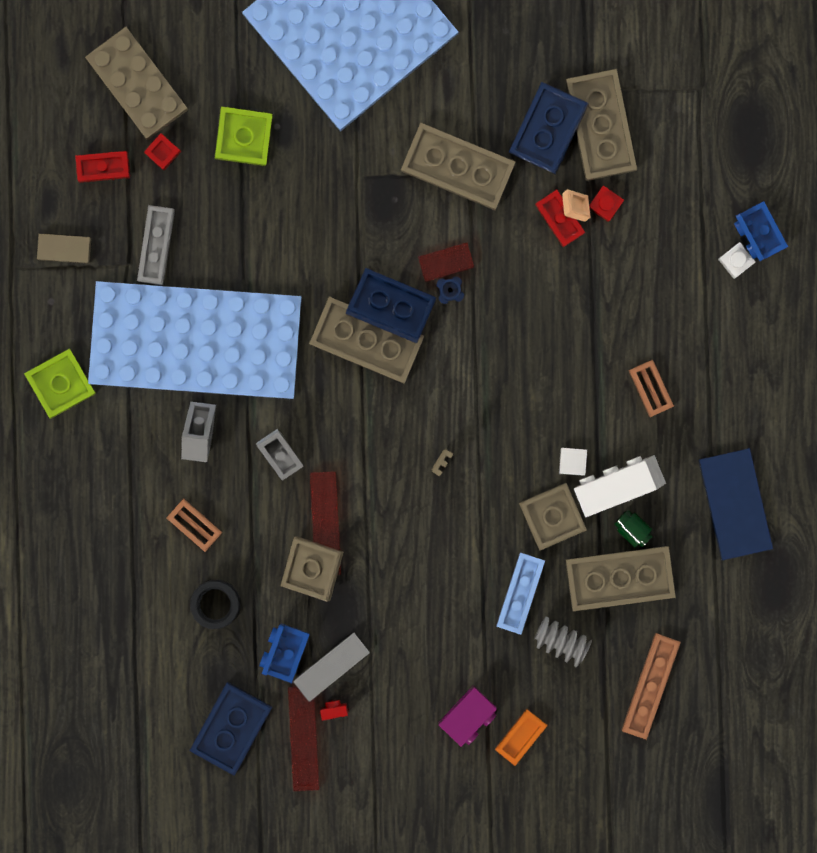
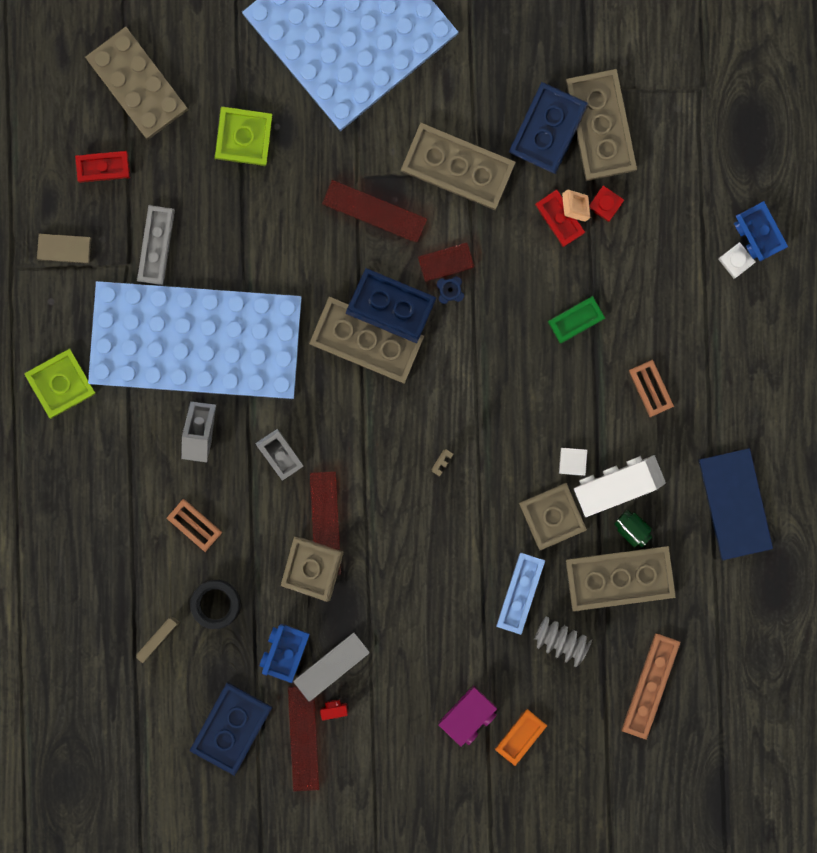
red plate [144,133,181,170] -> none
none -> dark tan tile [136,617,180,663]
none -> clear red tile [322,180,427,243]
none -> green tile [548,296,605,344]

